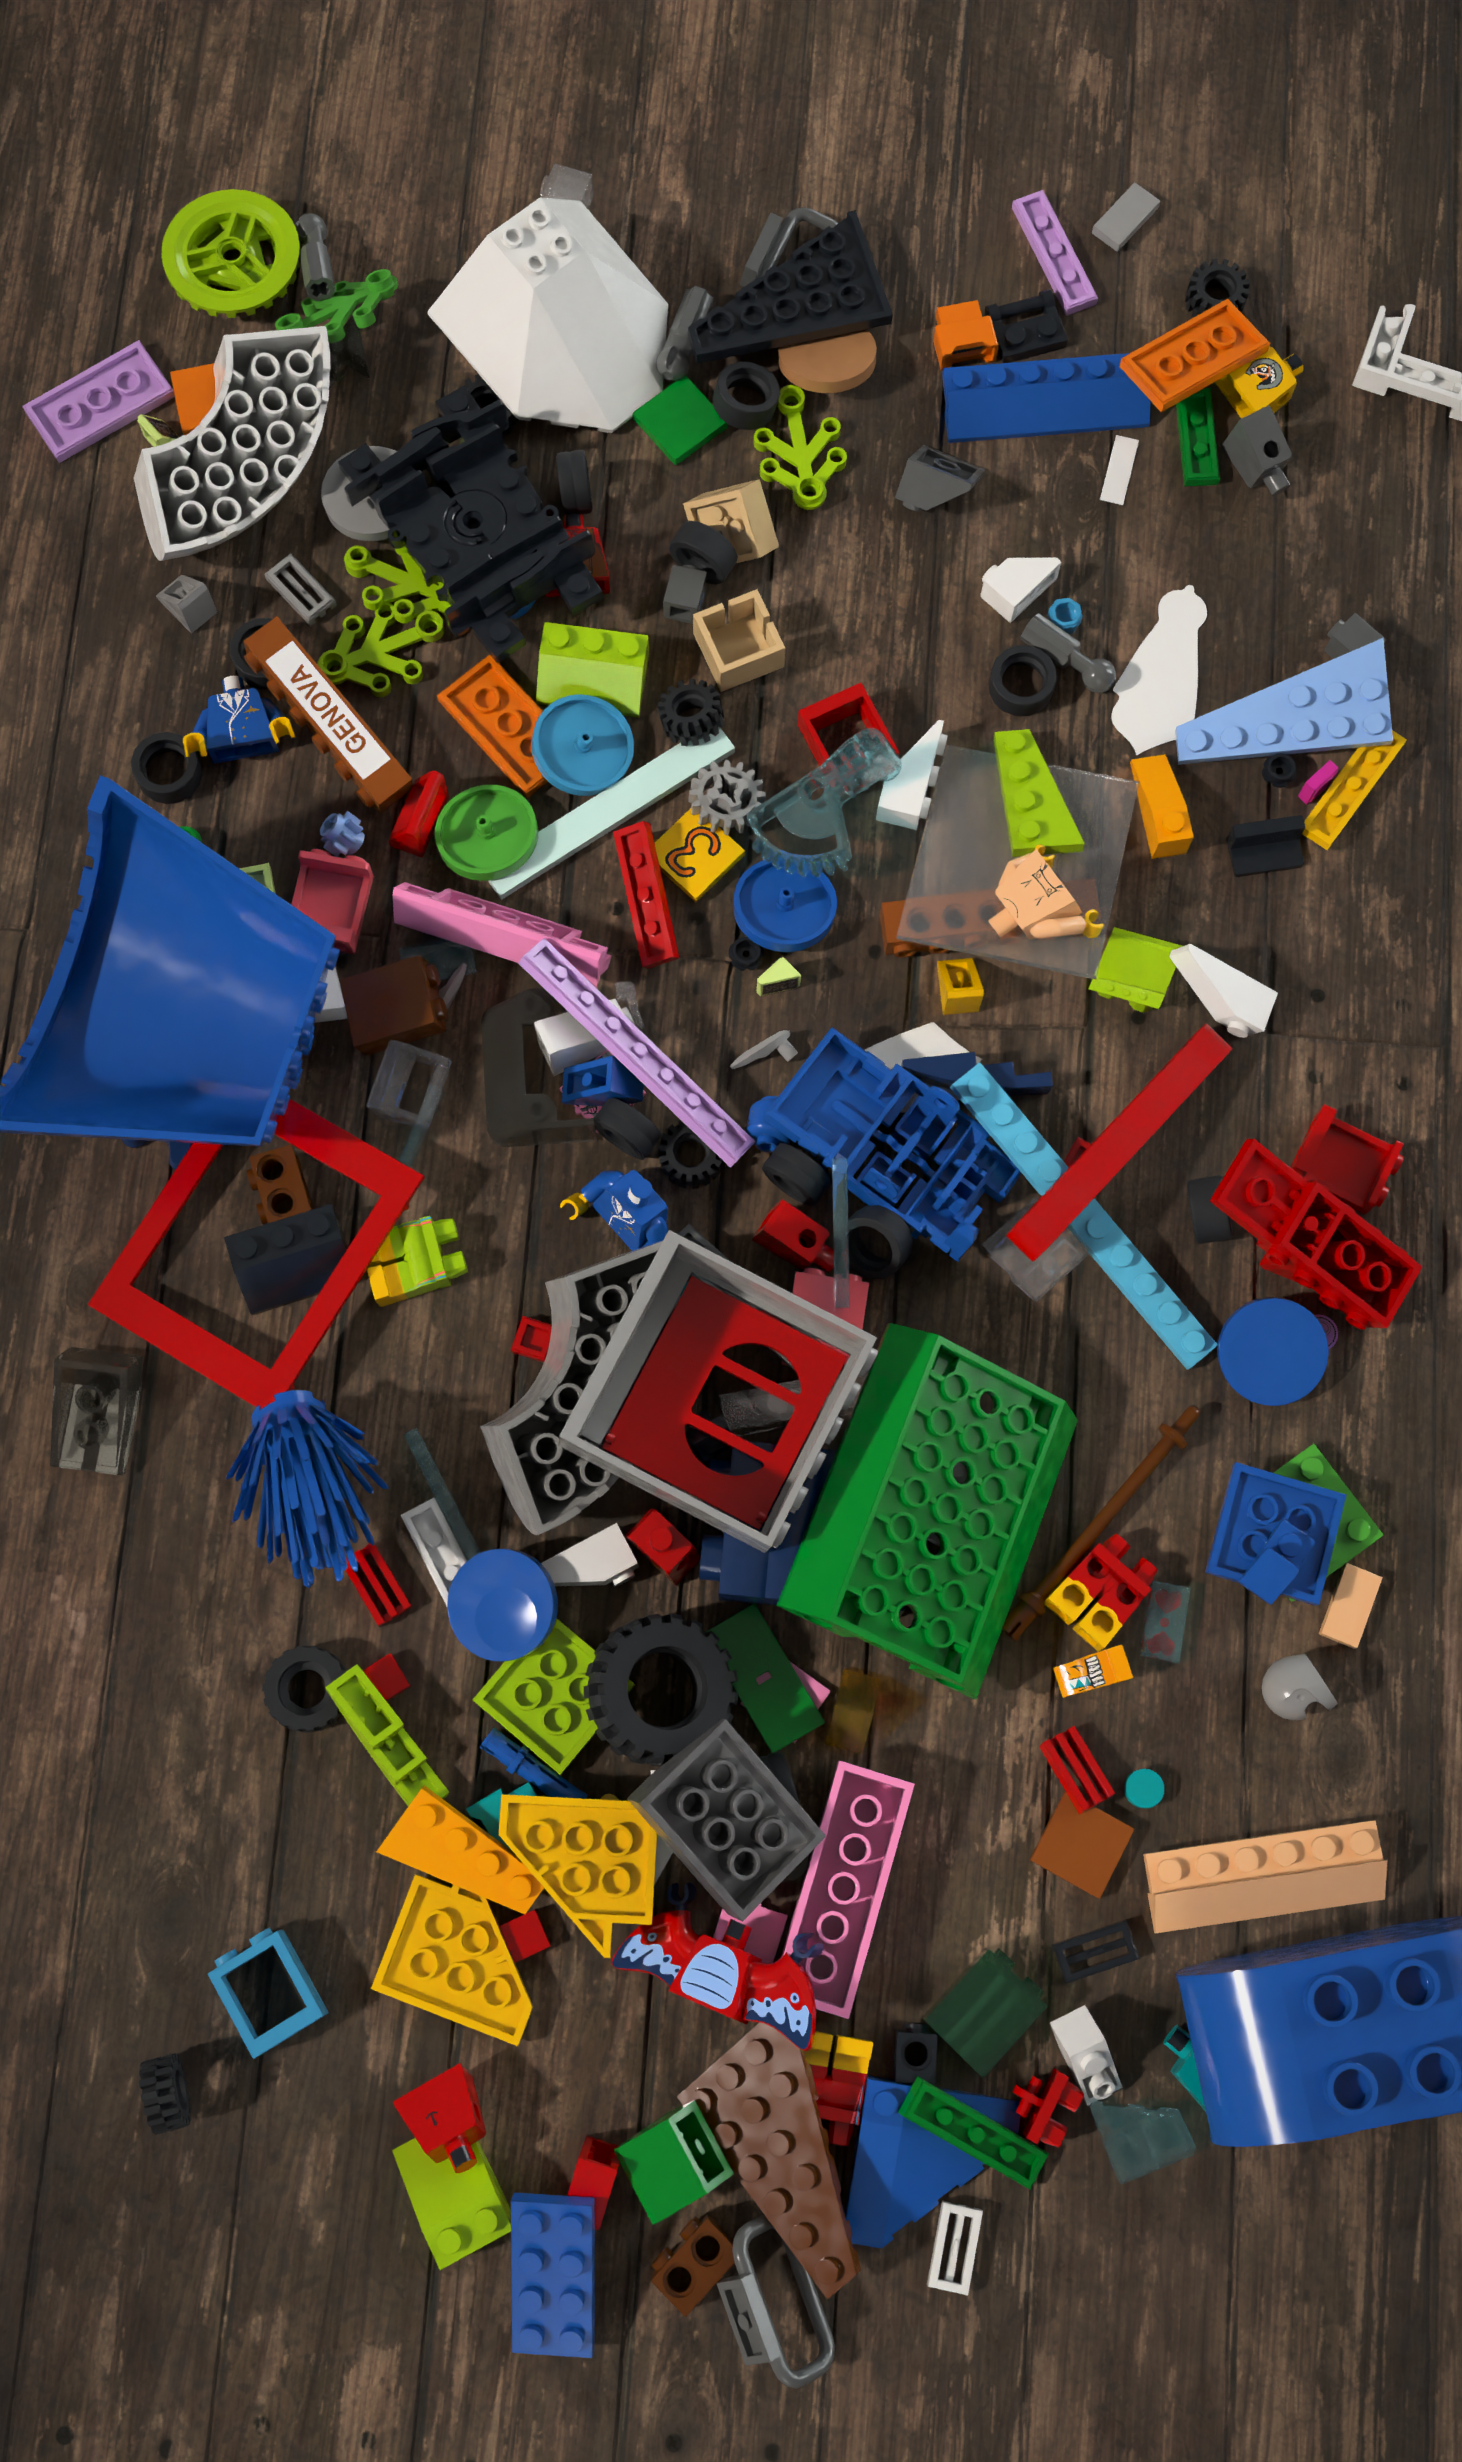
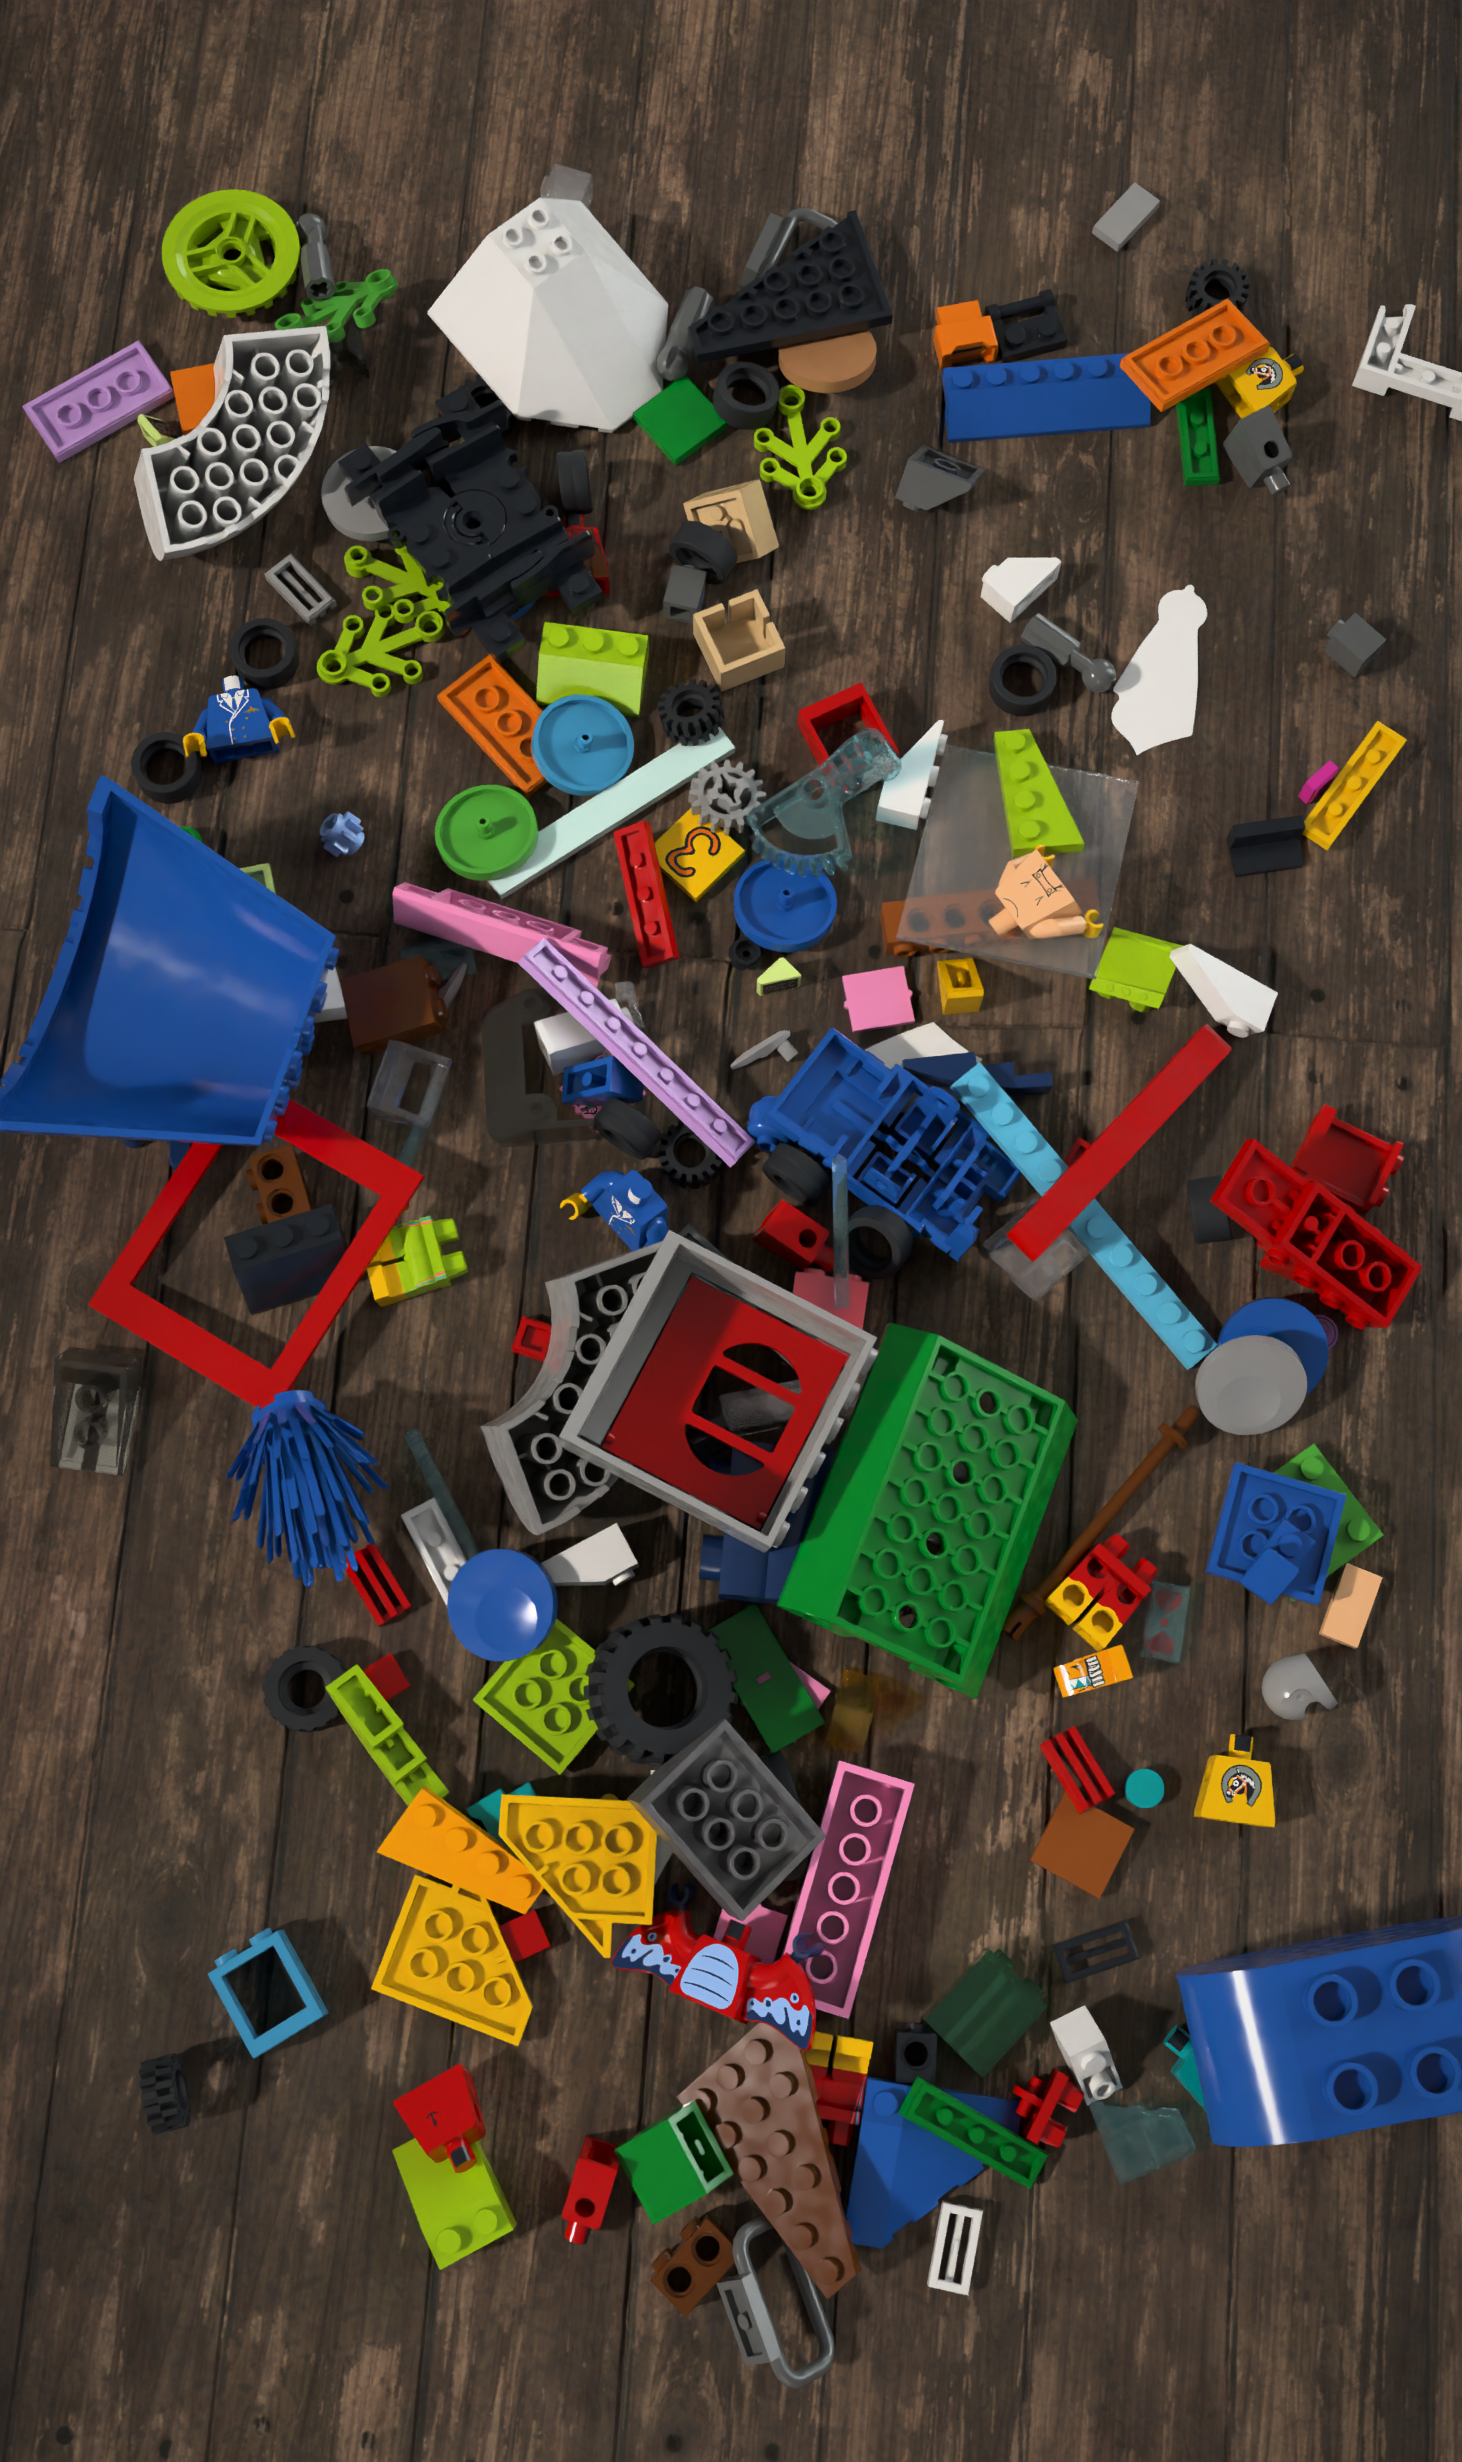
light grey slope [156,575,217,634] -> none
dark orange brick [243,616,413,814] -> none
coral panel [291,849,374,955] -> none
red tile [388,771,449,858] -> none
blue pin [480,1727,588,1799] -> none
blue plate [511,2192,595,2358] -> none
red torso [624,1509,701,1586] -> none
lavender tile [1012,190,1098,316] -> none
dark azure tile [1047,598,1083,634] -> none
white sticker [1100,435,1139,505] -> none
light orange slope [1130,754,1194,859] -> none
light nougat slope [1143,1820,1387,1933] -> none
light blue wing [1175,638,1393,765] -> none
black plate [1262,753,1297,788] -> none
none -> bright pink piece [842,966,915,1033]
none -> yellow torso [1194,1734,1275,1827]
none -> light grey piece [1195,1335,1307,1435]

